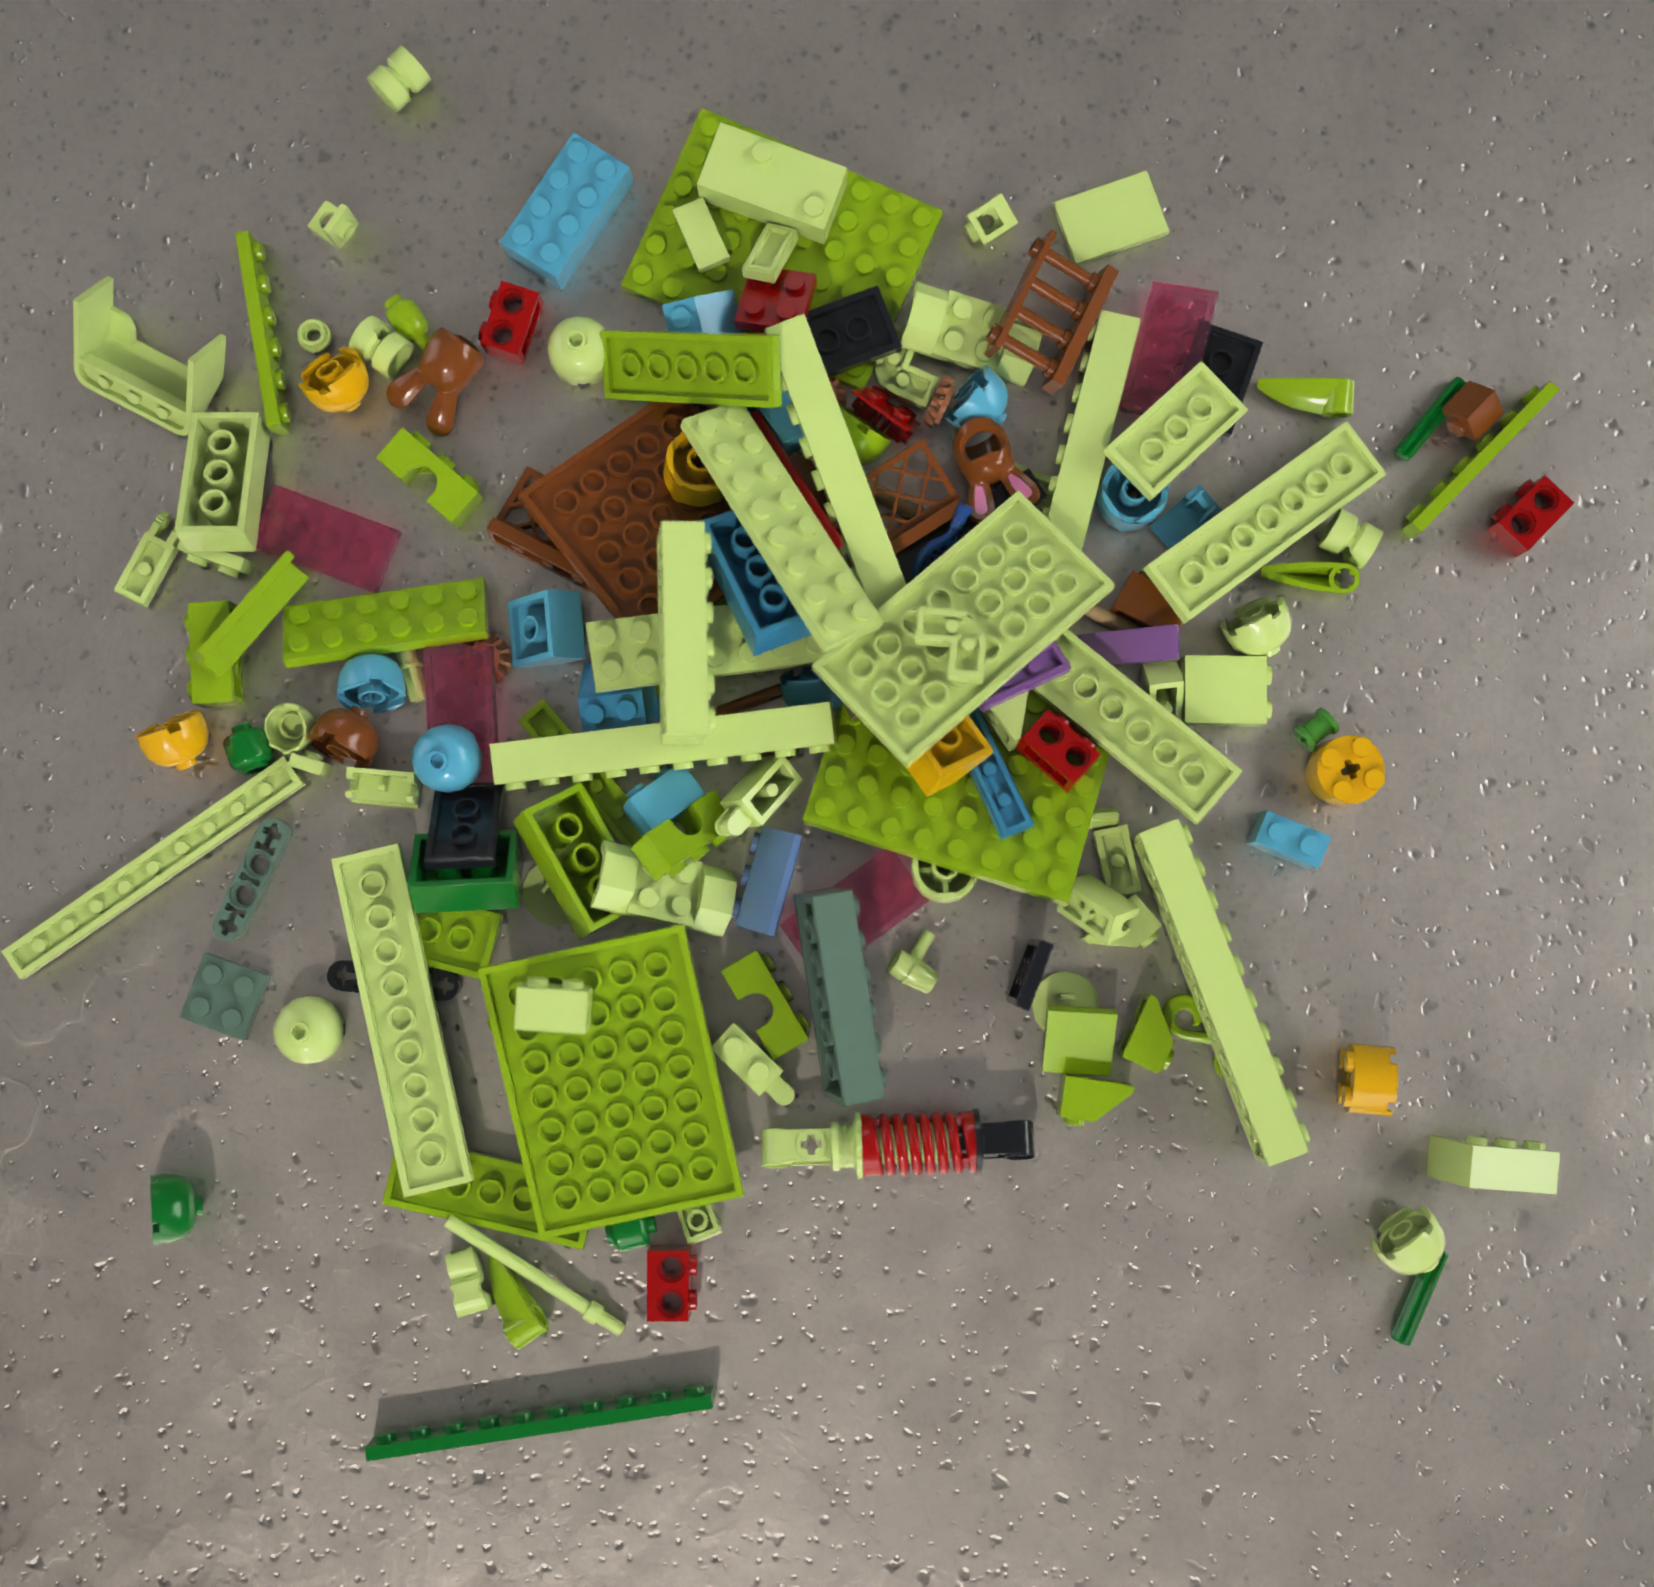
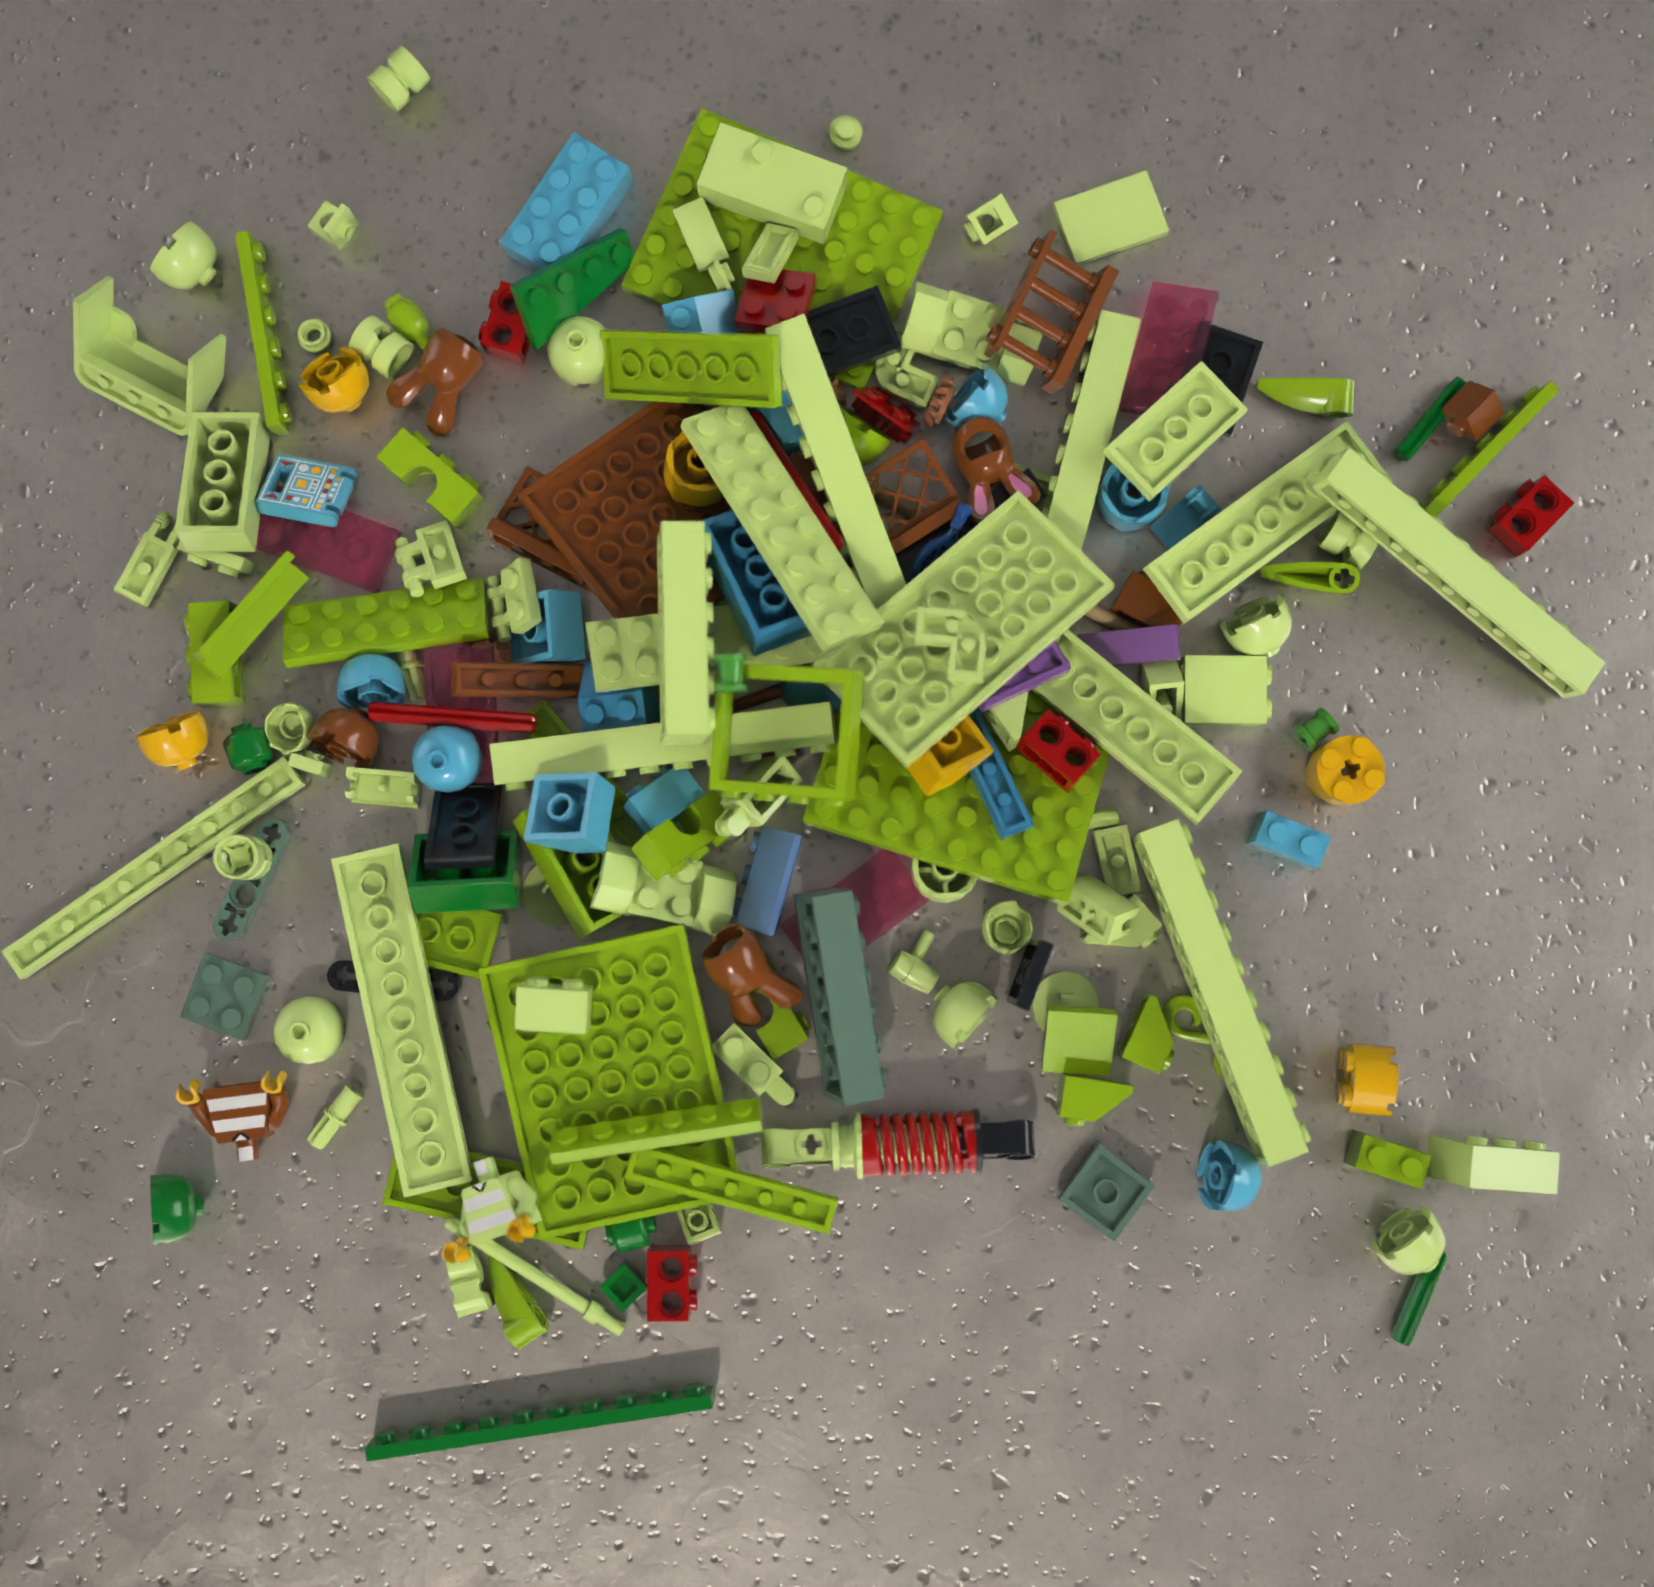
none -> yellowish green cylinder [150,221,217,290]
none -> torso [176,1070,290,1161]
none -> yellowish green wheel [213,834,273,880]
none -> medium azure container [255,453,358,527]
none -> yellowish green axle [307,1084,364,1149]
none -> red axle [368,701,537,734]
none -> yellowish green plate [395,520,467,597]
none -> torso [442,1156,542,1264]
none -> dark orange tile [451,661,584,699]
none -> yellowish green plate [486,557,542,643]
none -> green wing [509,228,634,350]
none -> medium azure slope [524,772,616,853]
none -> lime plate [549,1098,763,1165]
none -> green plate [599,1261,647,1312]
none -> lime plate [624,1148,838,1235]
none -> dark orange piece [702,924,803,1027]
none -> yellowish green plate [707,259,735,292]
none -> lime window [709,663,864,807]
none -> bright green bush [714,654,747,693]
none -> yellowish green plate [829,115,862,150]
none -> yellowish green cylinder [933,981,999,1050]
none -> yellowish green hair [982,900,1034,955]
none -> sand green plate [1058,1143,1155,1242]
none -> medium azure cylinder [1197,1141,1263,1211]
none -> yellowish green brick [1311,447,1605,698]
none -> lime brick [1343,1129,1432,1189]

